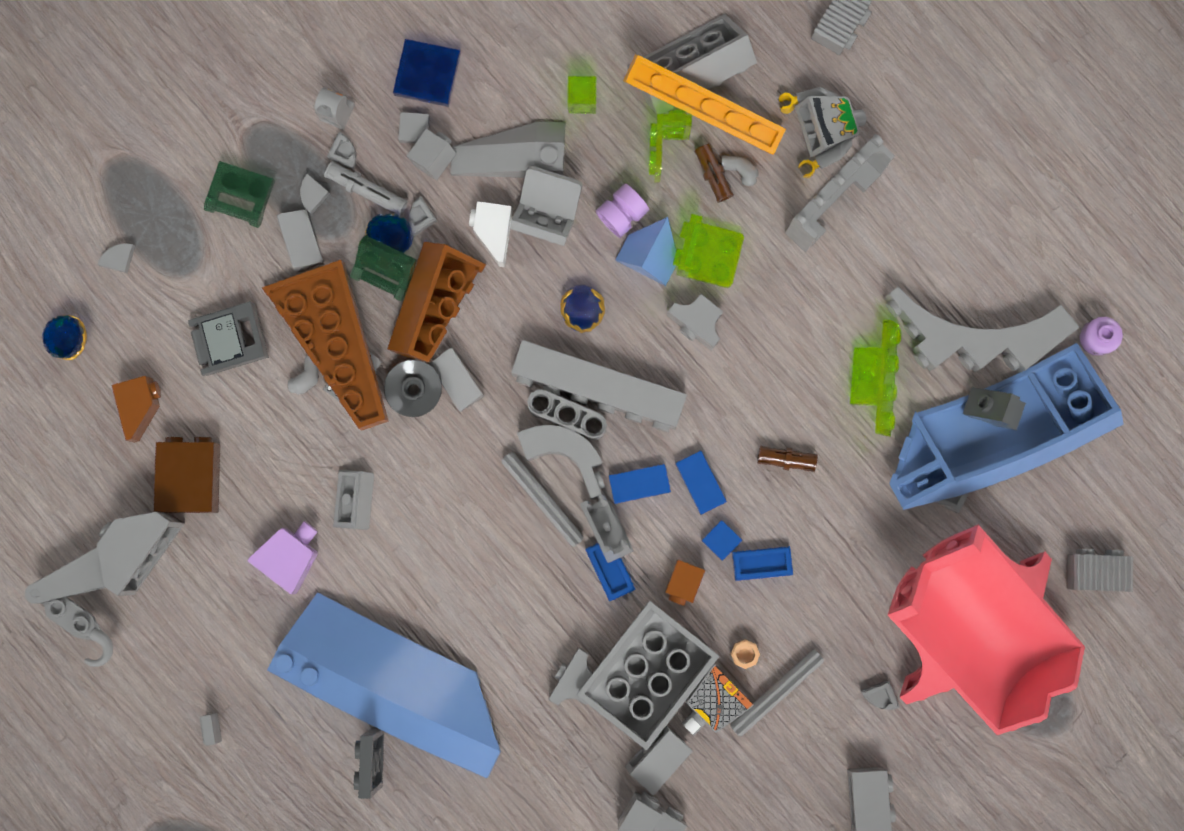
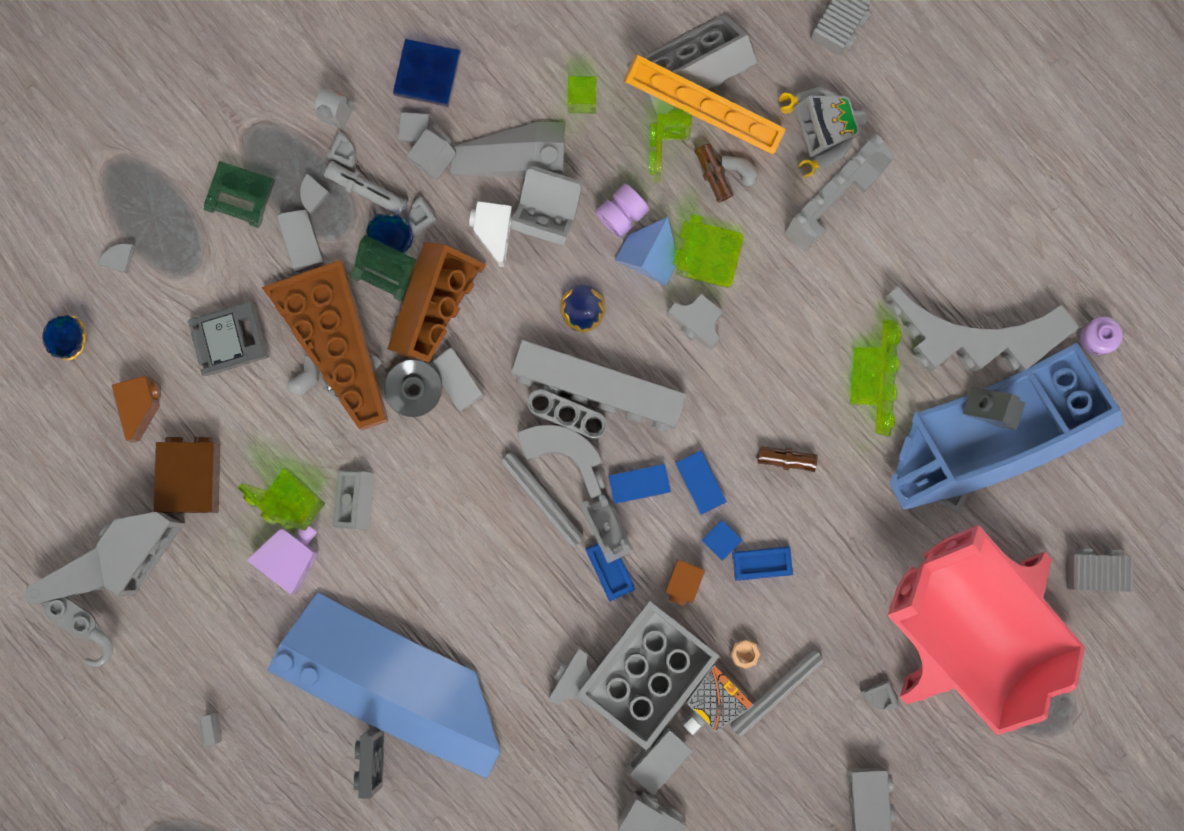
none -> clear neon green bracket [238,468,325,531]

